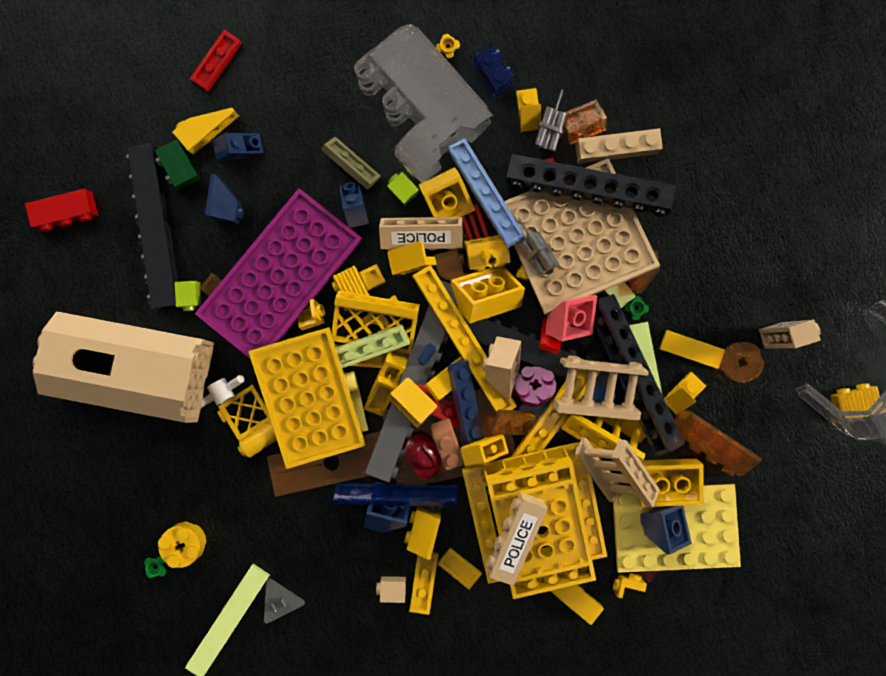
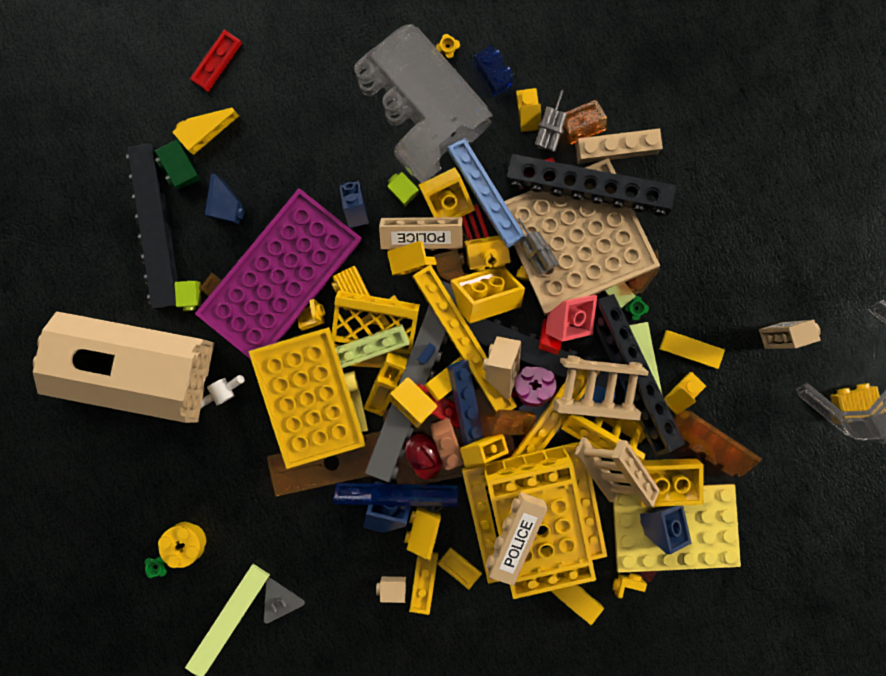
red brick [25,189,98,232] -> none
dark blue slope [212,133,264,161] -> none
yellow piece [217,385,277,458] -> none
olive plate [321,137,381,189] -> none
yellow tile [359,264,386,291] -> none
clear orange plate [721,342,764,383] -> none

